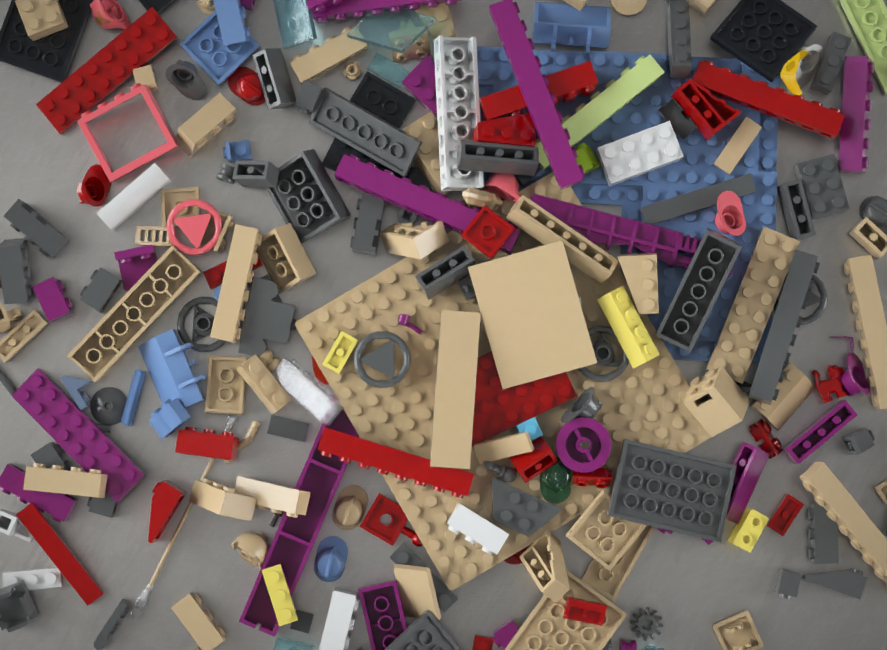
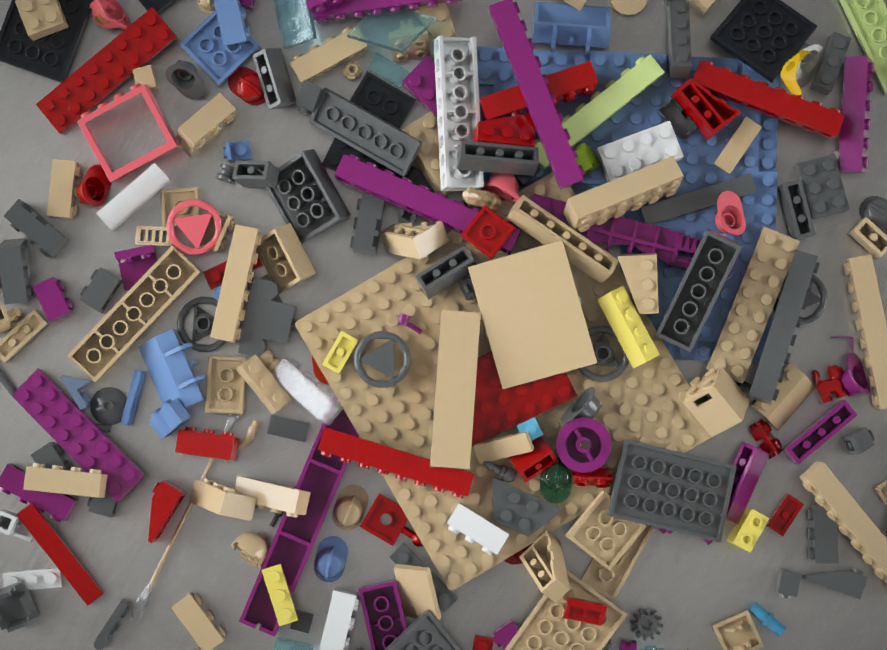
none -> tan brick [47,159,81,220]
none -> tan brick [563,156,684,232]
none -> dark azure pin [749,602,786,637]

